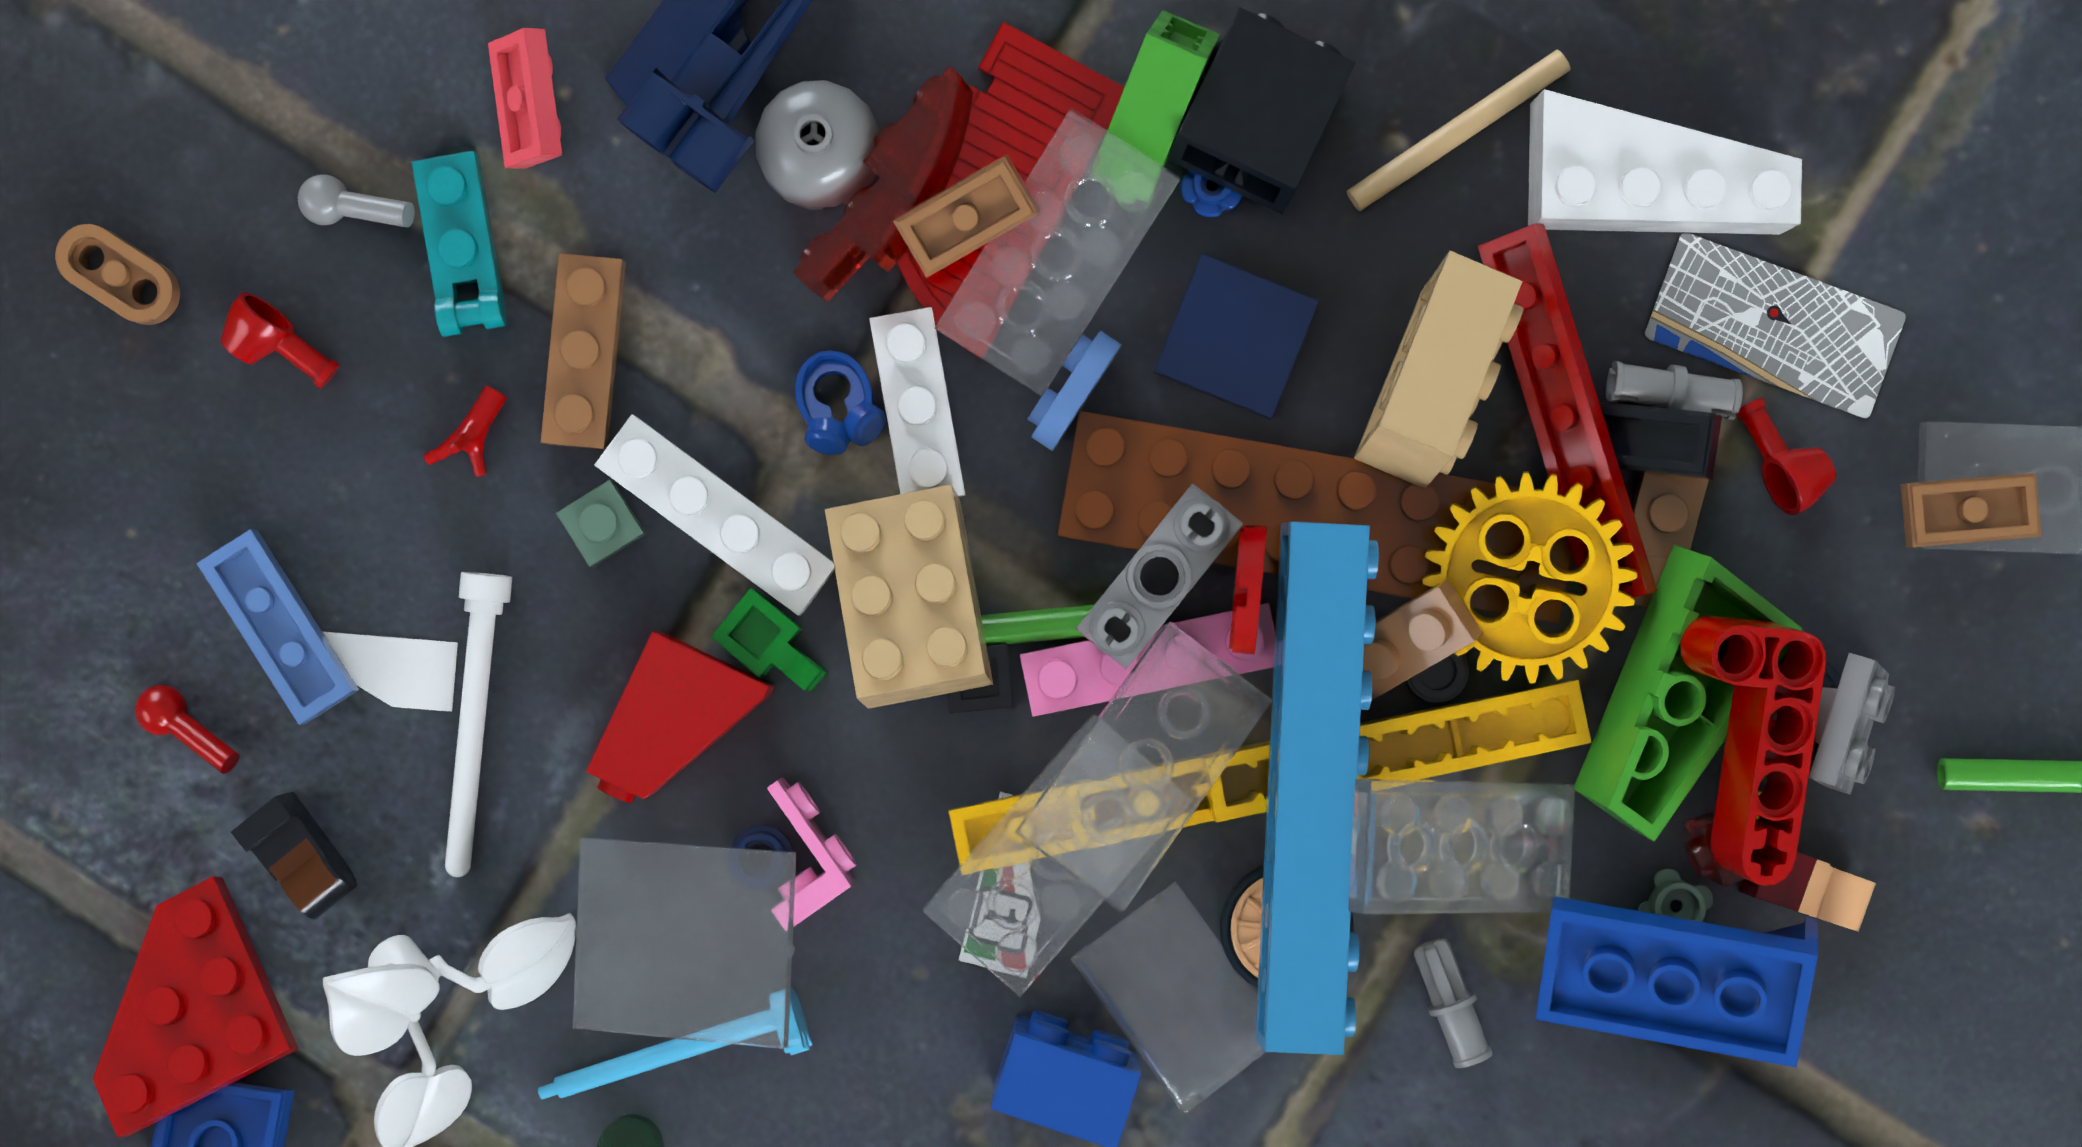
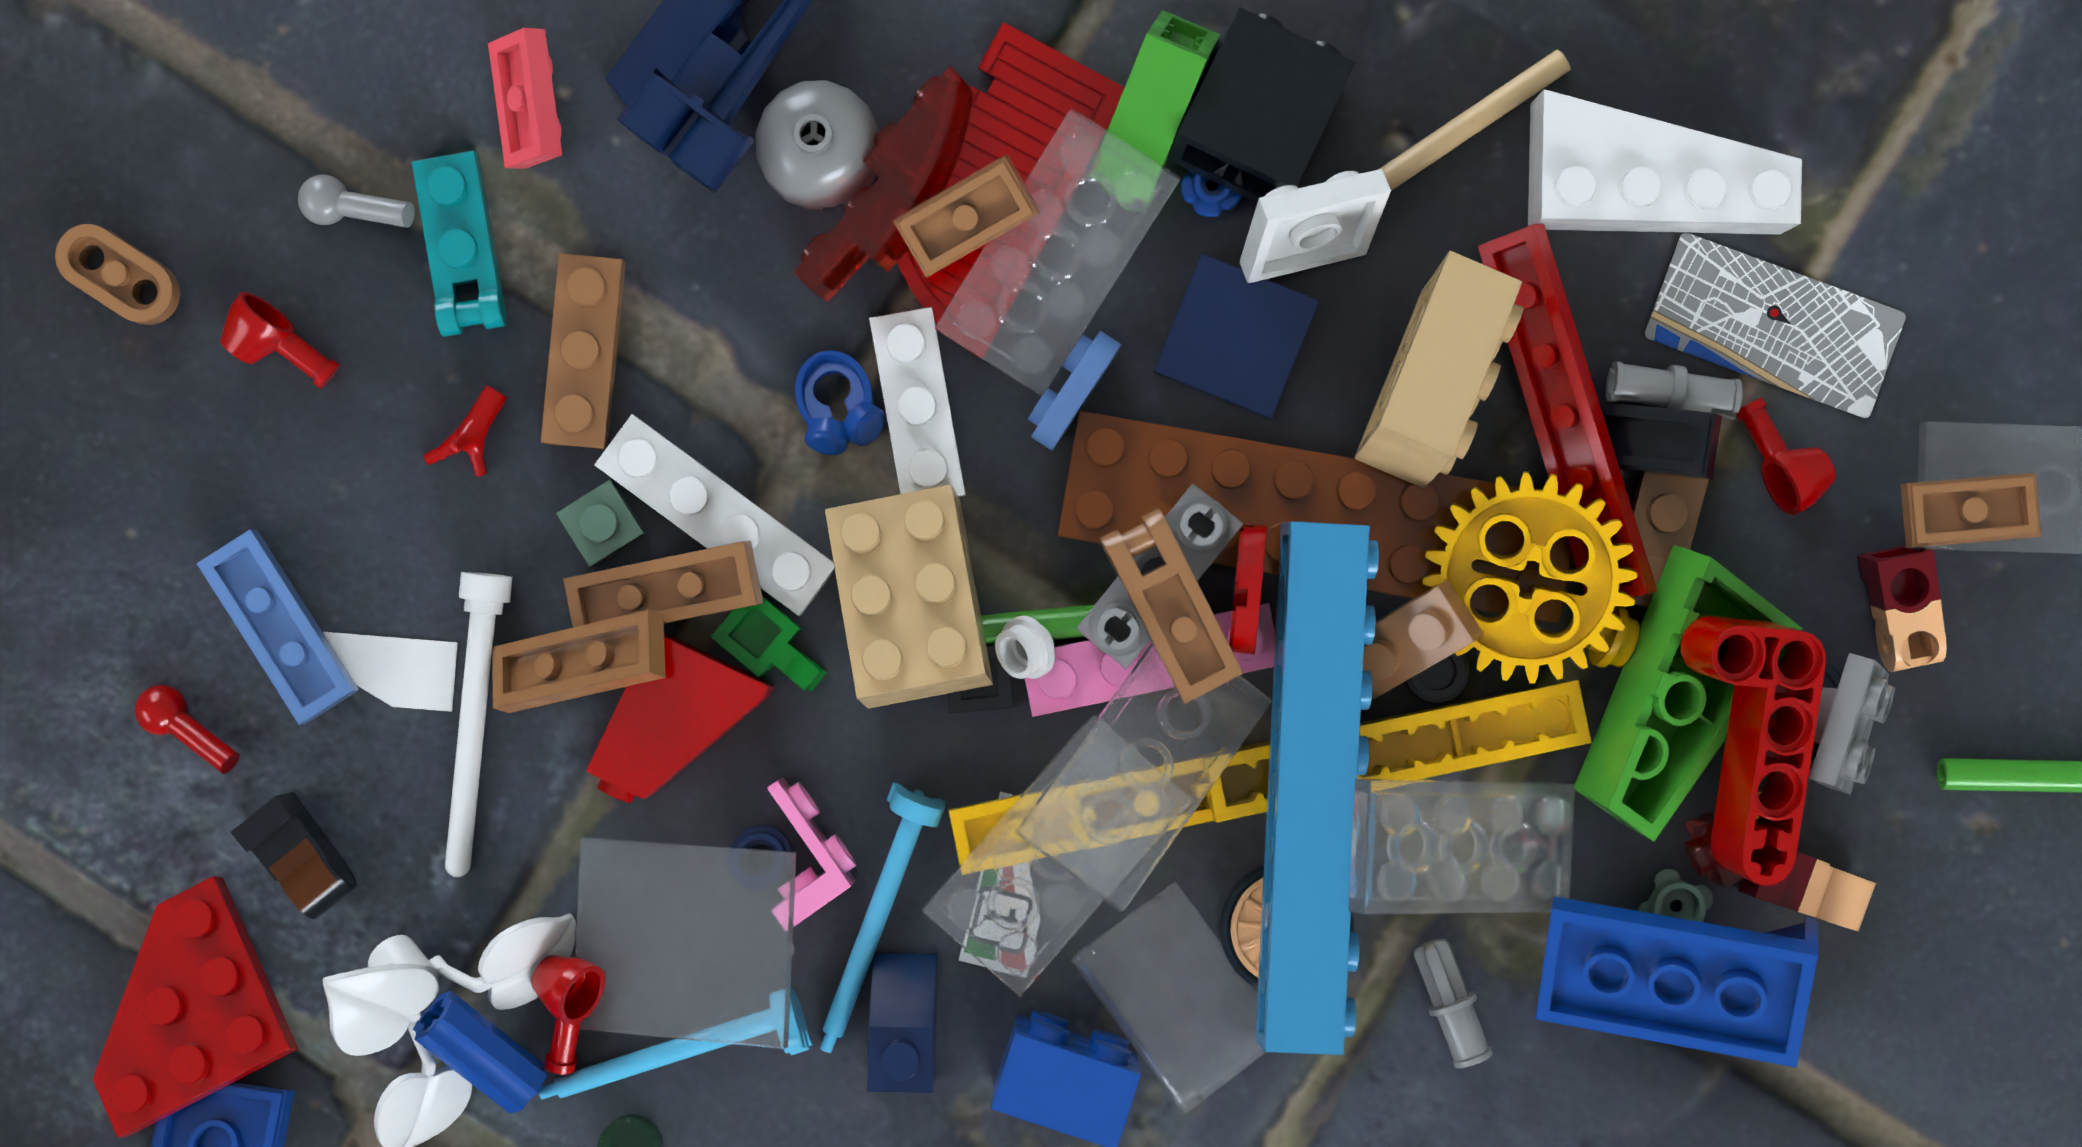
none -> blue axle [413,991,547,1114]
none -> medium nougat plate [492,610,665,713]
none -> red bar [531,955,605,1075]
none -> medium nougat plate [563,541,763,627]
none -> medium azure piece [820,782,946,1053]
none -> dark blue slope [867,952,938,1093]
none -> white plate [995,616,1055,679]
none -> medium nougat plate [1099,508,1244,704]
none -> white plate [1240,169,1391,284]
none -> yellow plate [1585,606,1640,668]
none -> leg [1856,545,1947,672]

